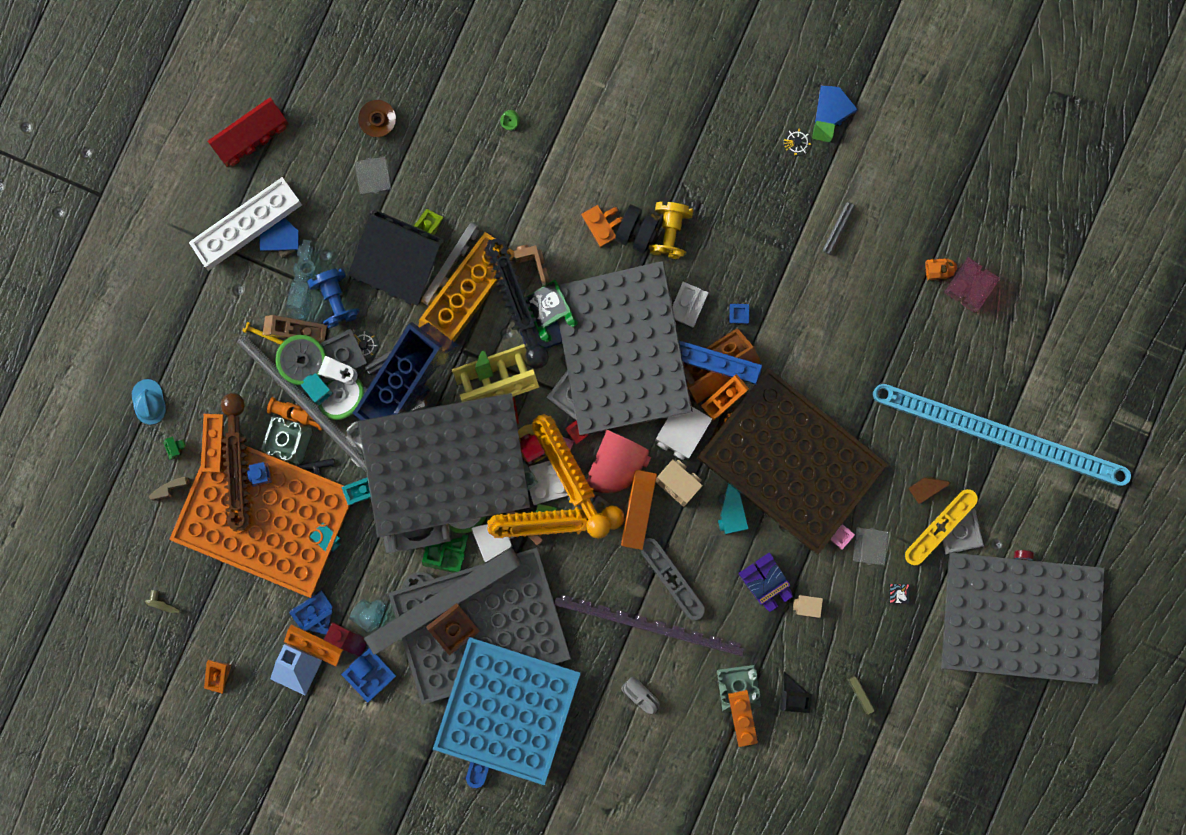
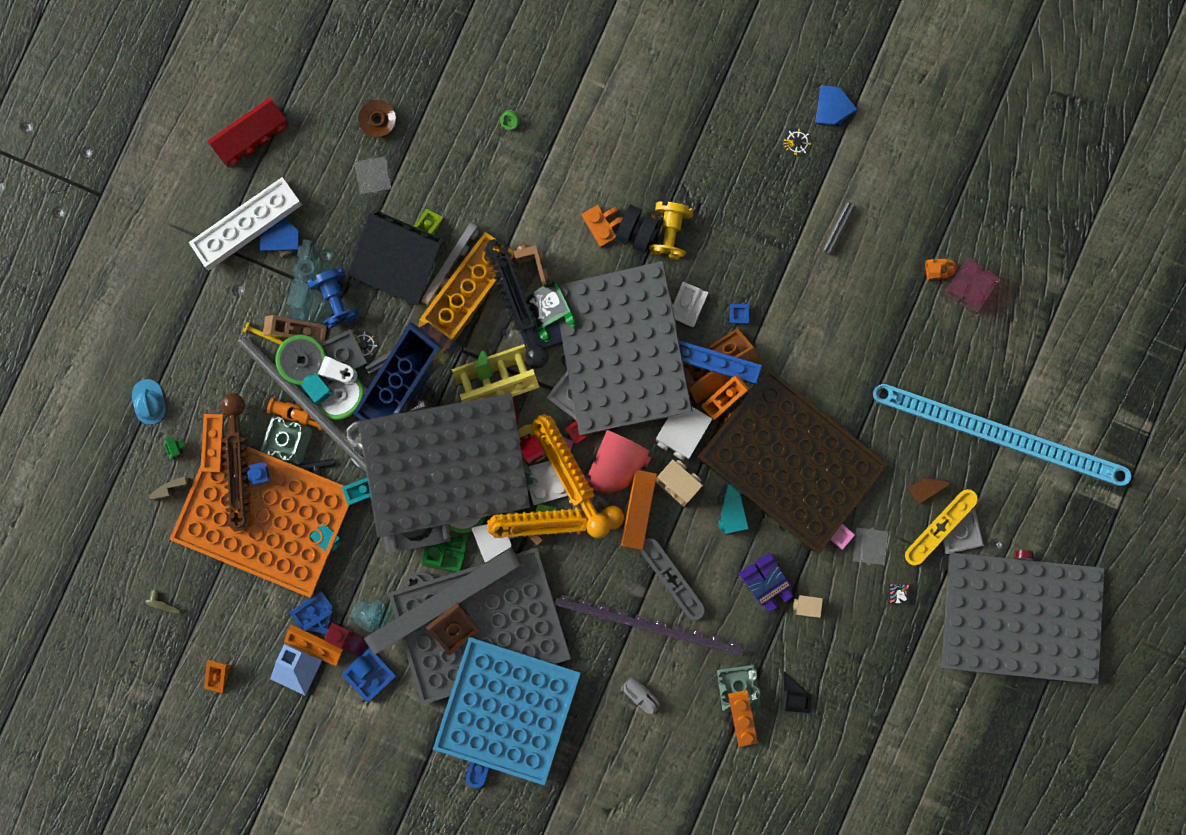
bright green slope [812,121,835,142] -> none
olive tile [847,676,874,715] -> none

